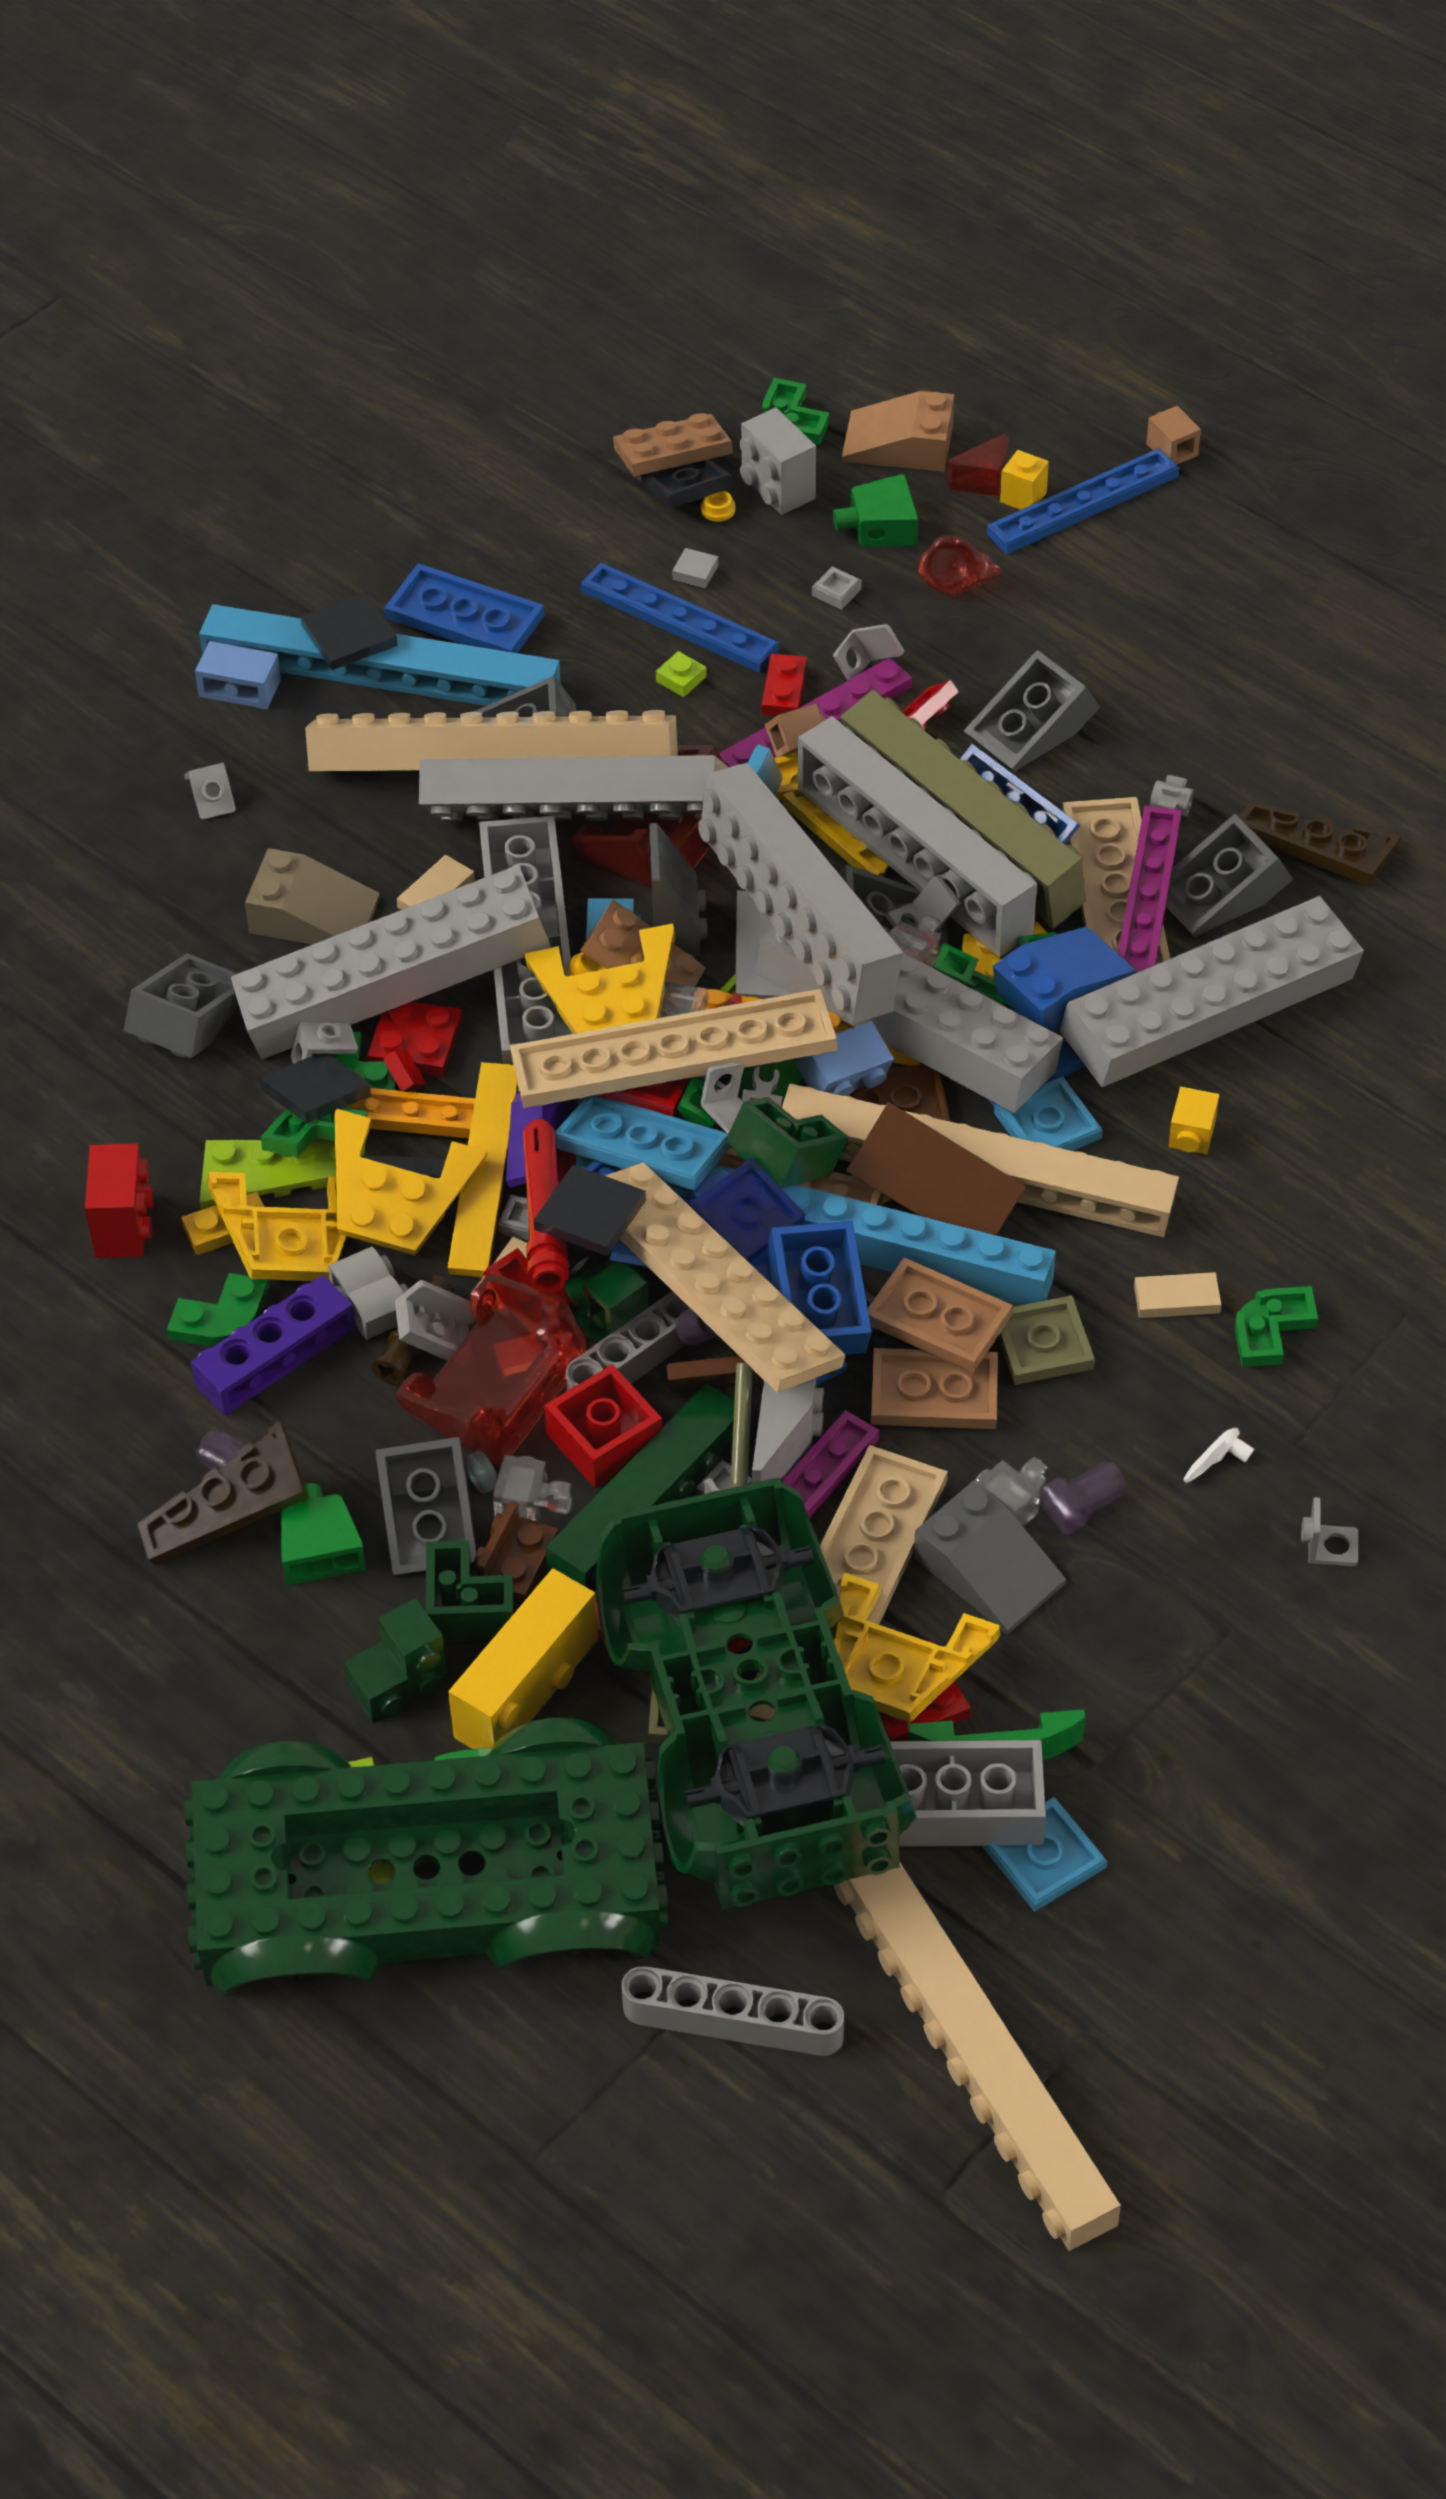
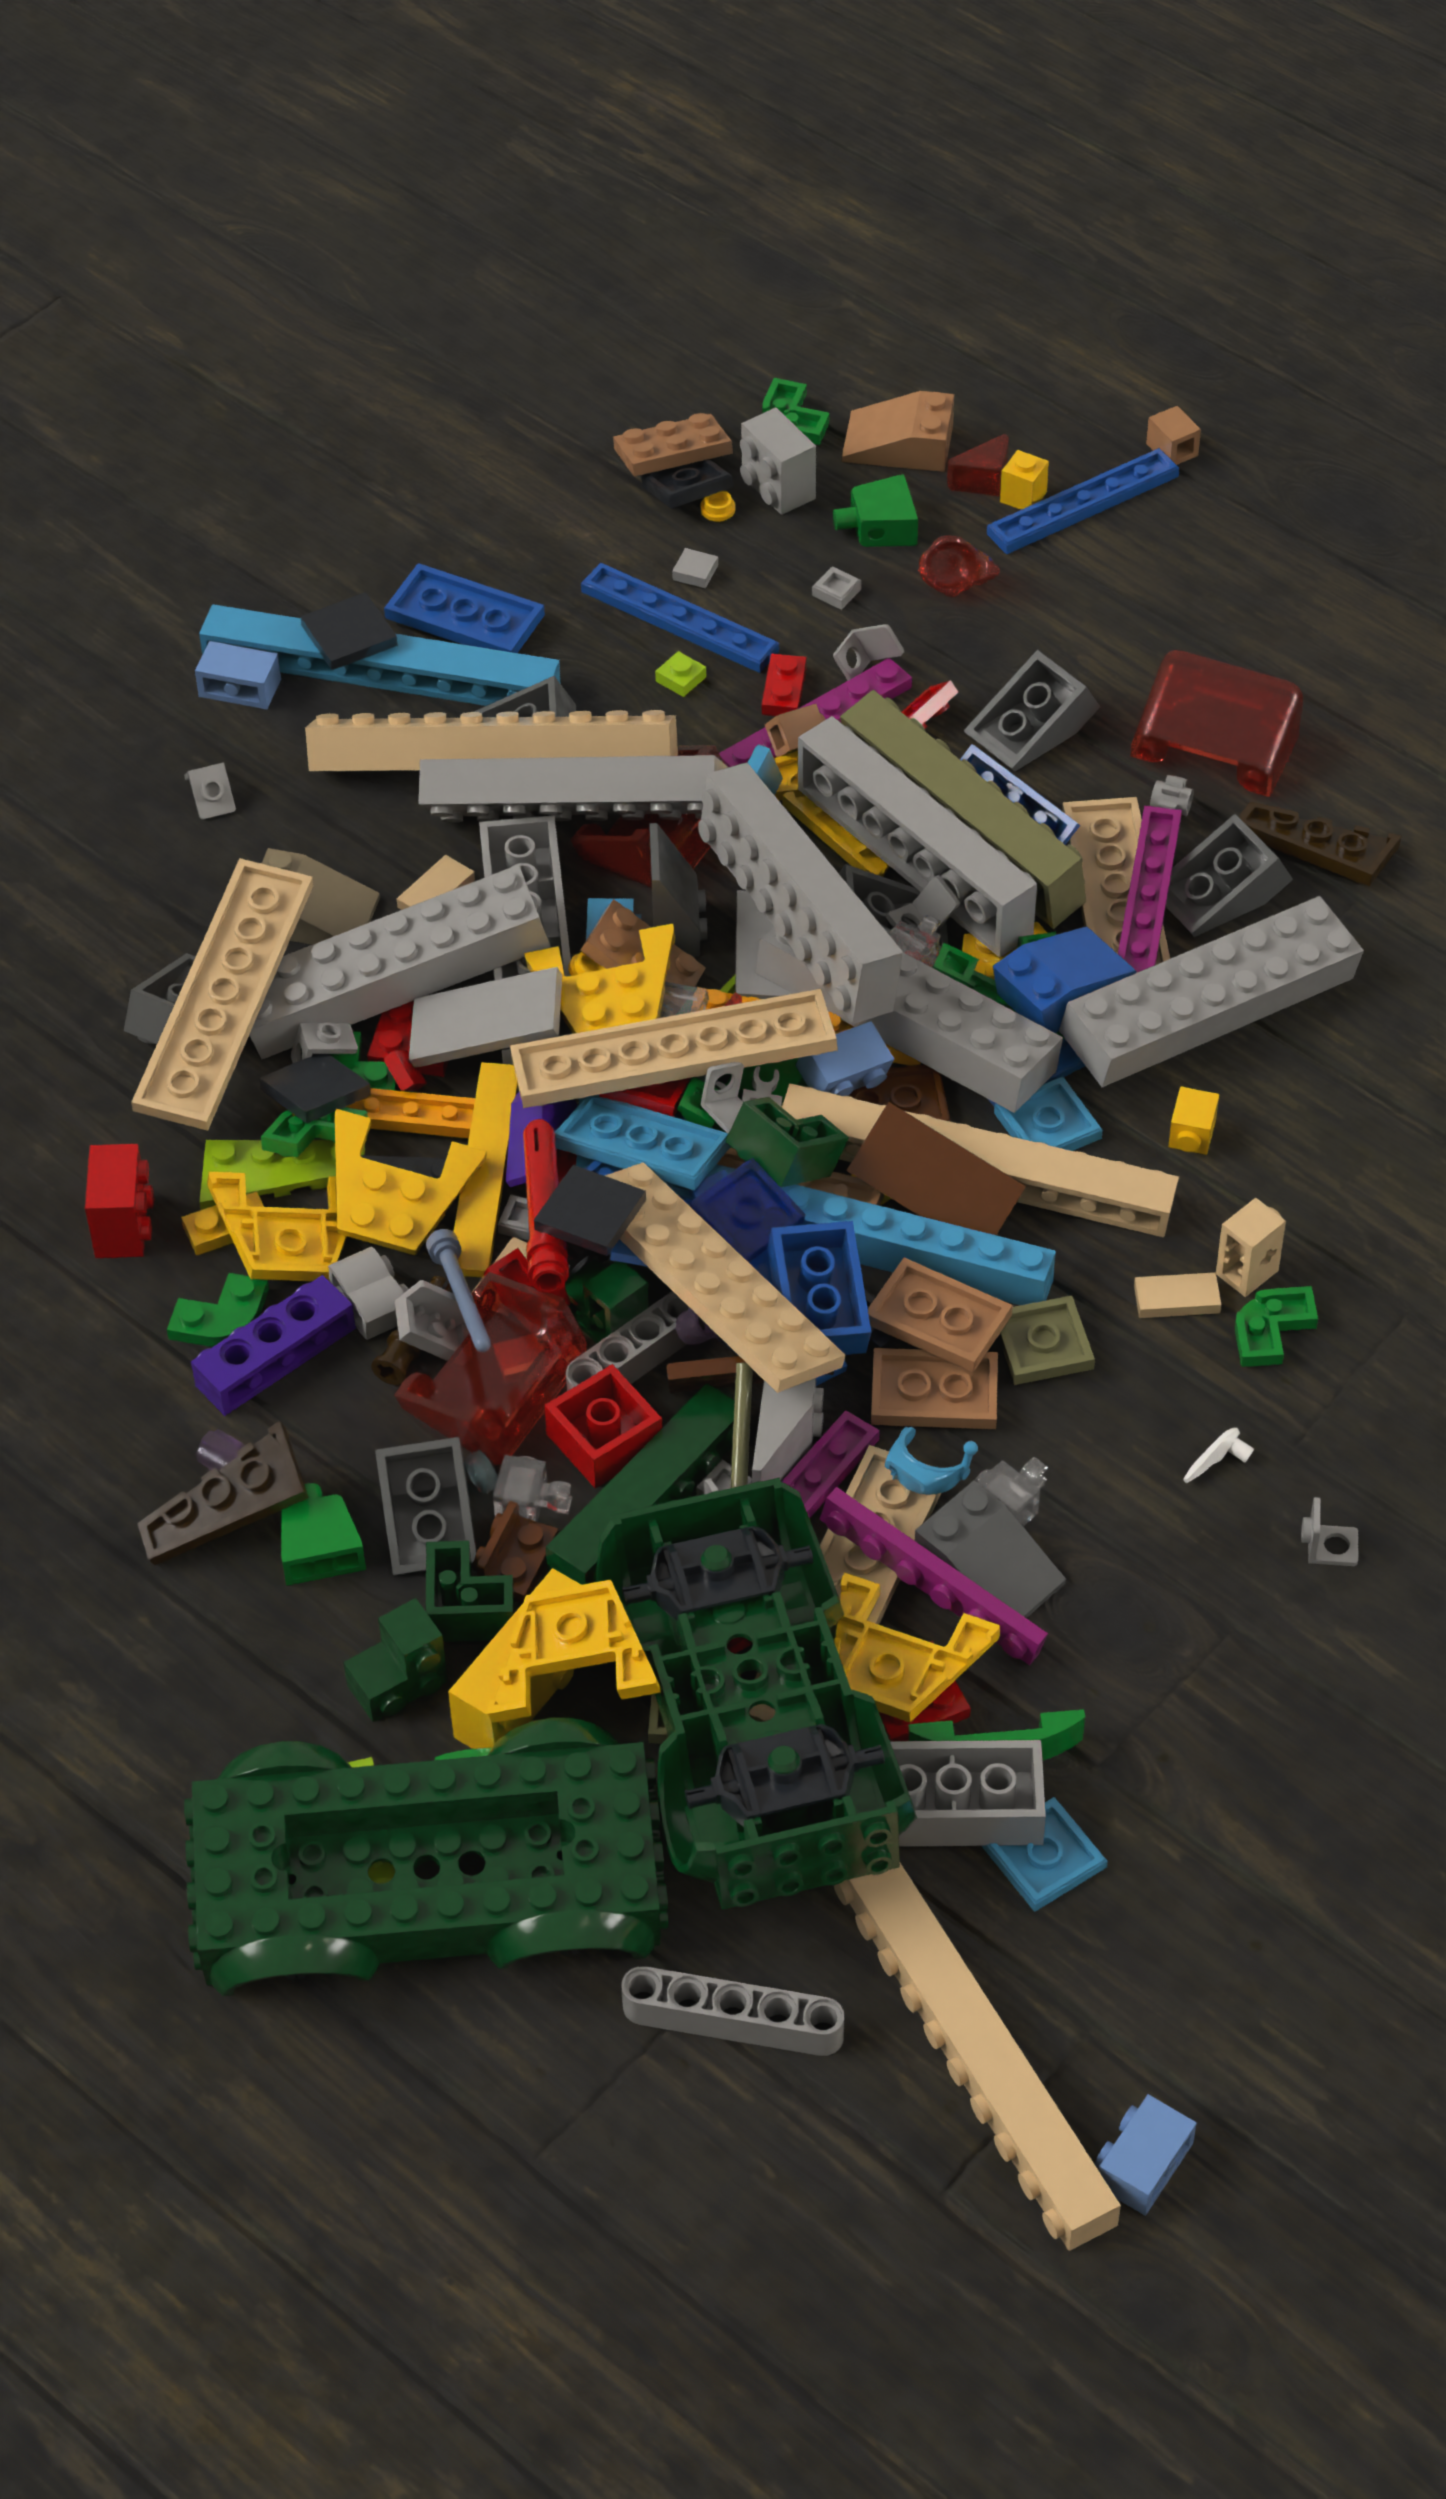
clear purple piece [1037,1461,1127,1534] -> none
none -> tan plate [131,858,313,1131]
none -> light grey tile [409,967,562,1068]
none -> sand blue piece [426,1229,491,1352]
none -> yellow wing [487,1580,661,1723]
none -> magenta plate [820,1487,1048,1666]
none -> dark azure helmet [884,1427,978,1495]
none -> medium blue brick [1095,2094,1197,2216]
none -> clear red windscreen [1130,650,1303,797]
none -> tan brick [1216,1198,1286,1297]

